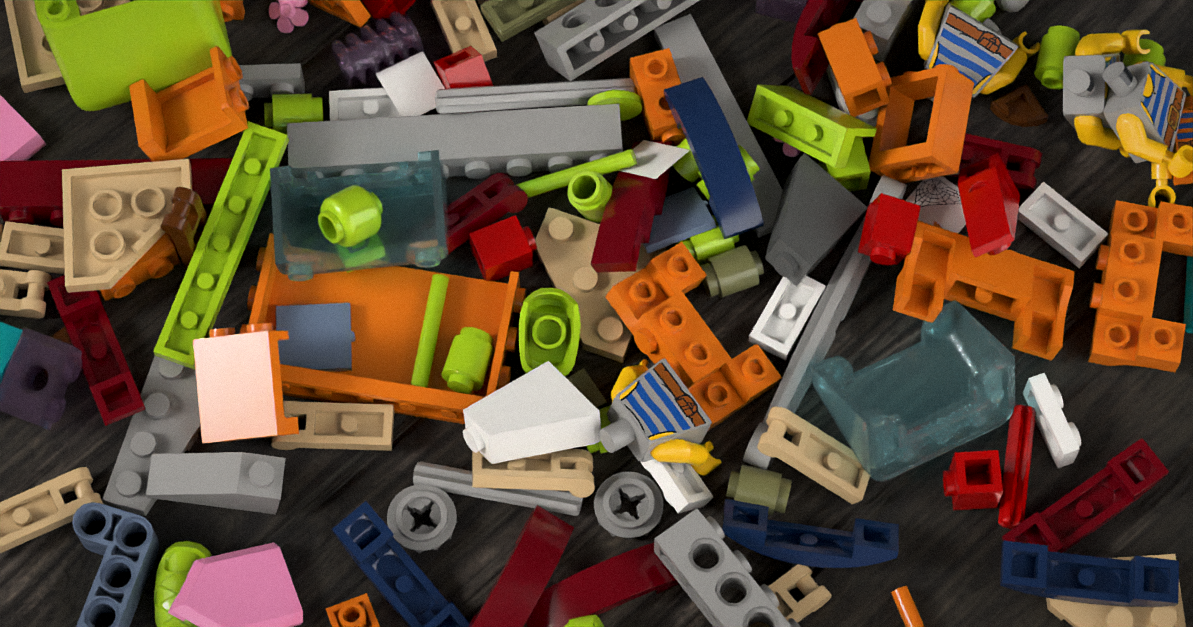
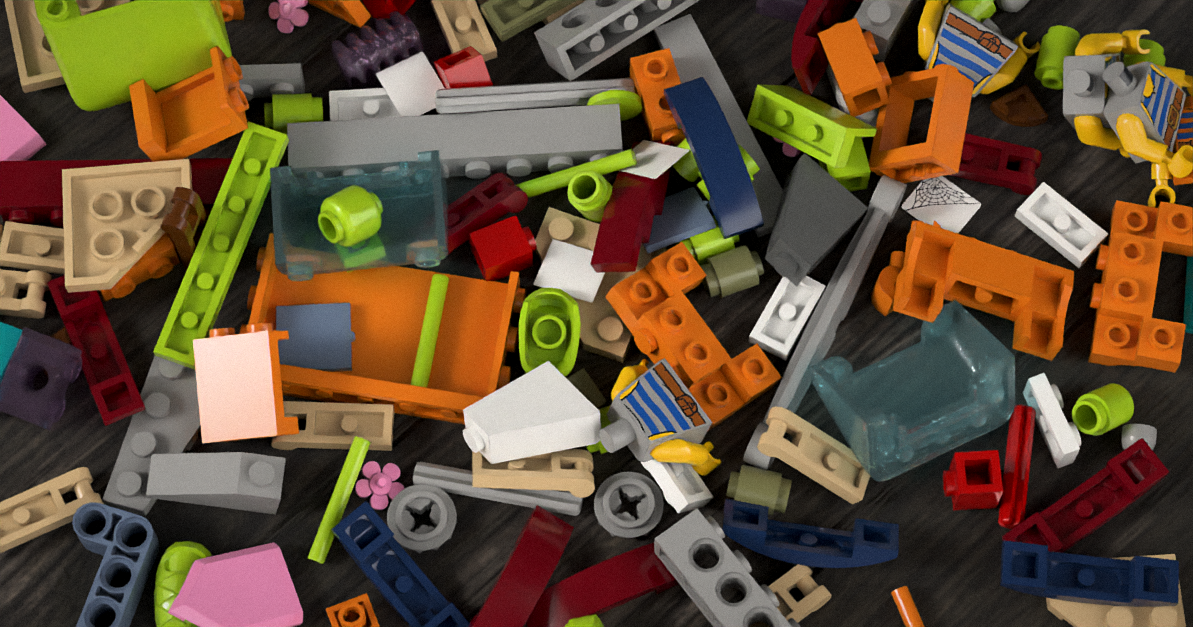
lime brick [441,327,494,394] -> none
red brick [858,193,921,265] -> none
red slope [958,153,1020,258] -> none
none -> lime bar [308,436,371,564]
none -> bright pink plant [355,461,405,510]
none -> white sticker [533,239,605,303]
none -> orange piece [871,251,905,316]
none -> lime brick [1072,383,1134,436]
none -> light grey hinge [1121,424,1157,451]

